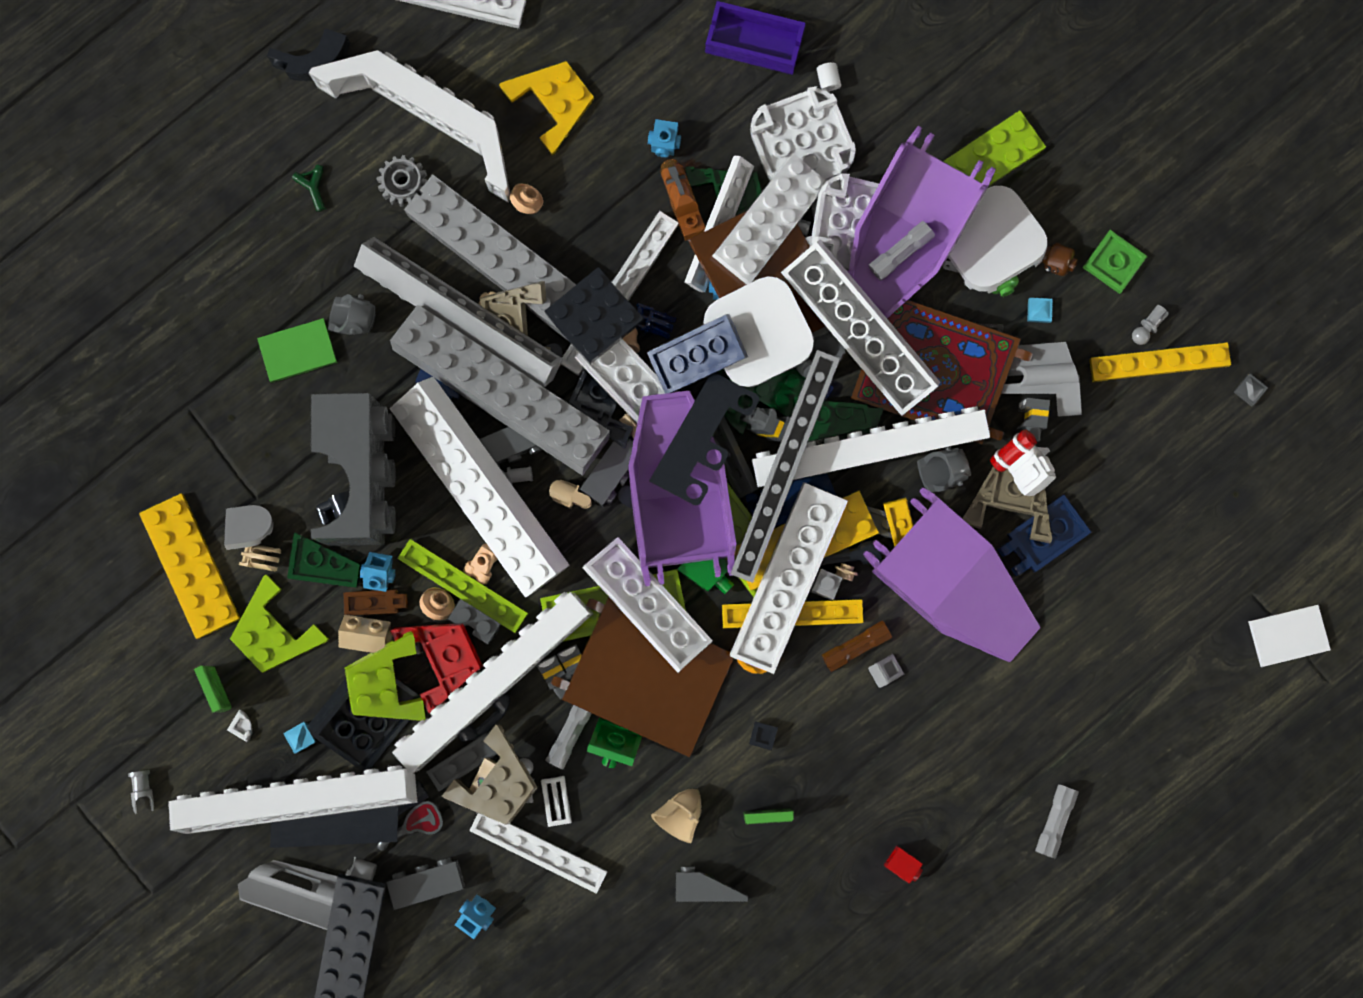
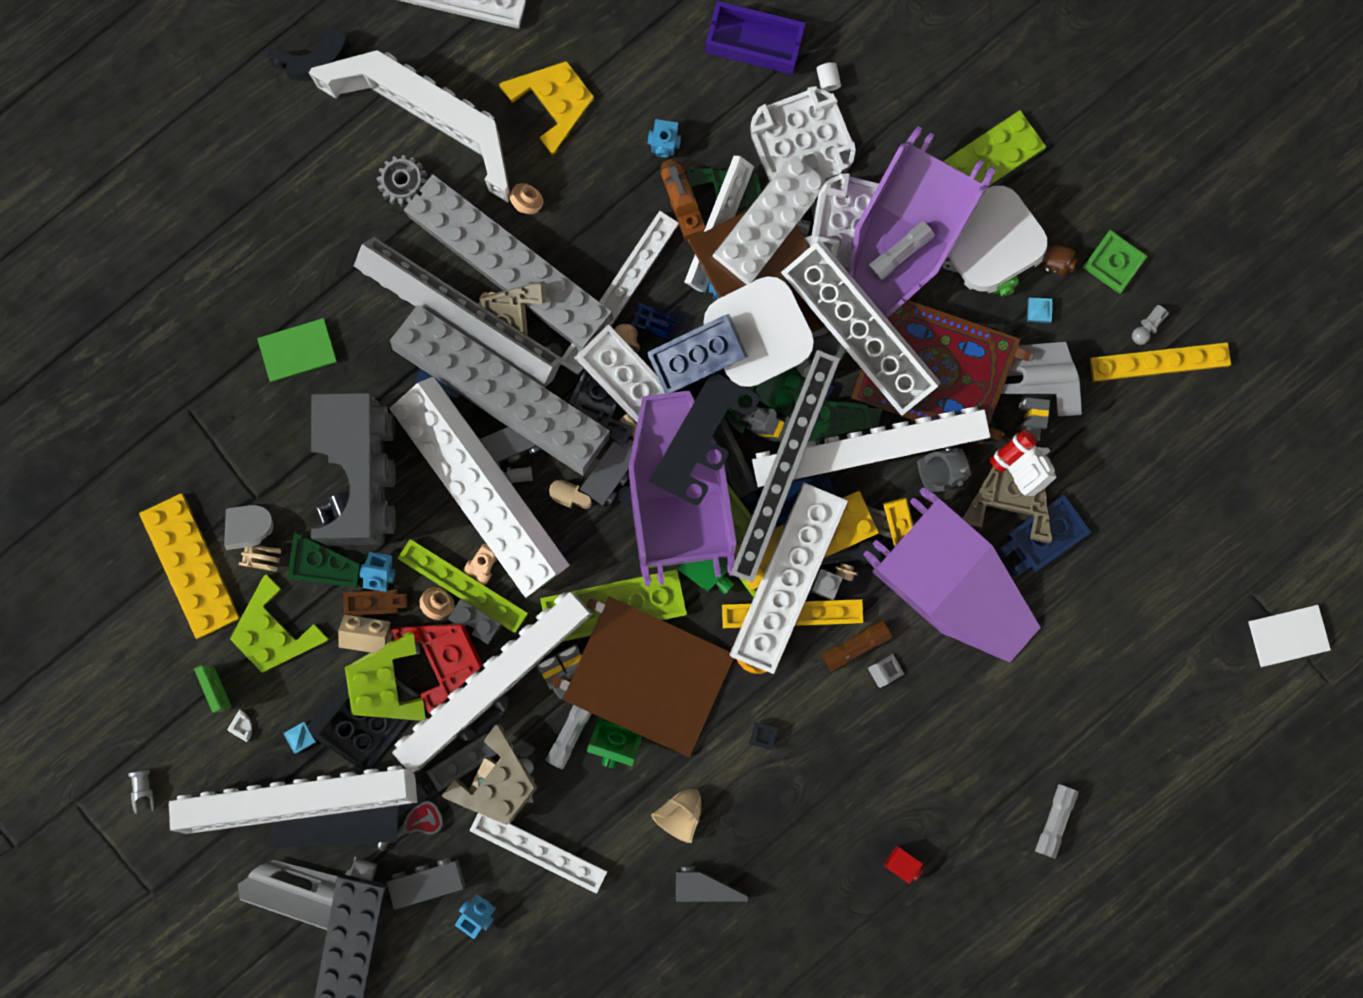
dark green piece [292,165,325,212] -> none
dark grey helmet [328,294,375,335] -> none
white tile [541,776,572,827] -> none
black plate [544,267,644,365] -> none
white plate [583,537,713,672] -> none
bright green tile [744,809,794,824] -> none
dark grey tile [1234,373,1268,406] -> none

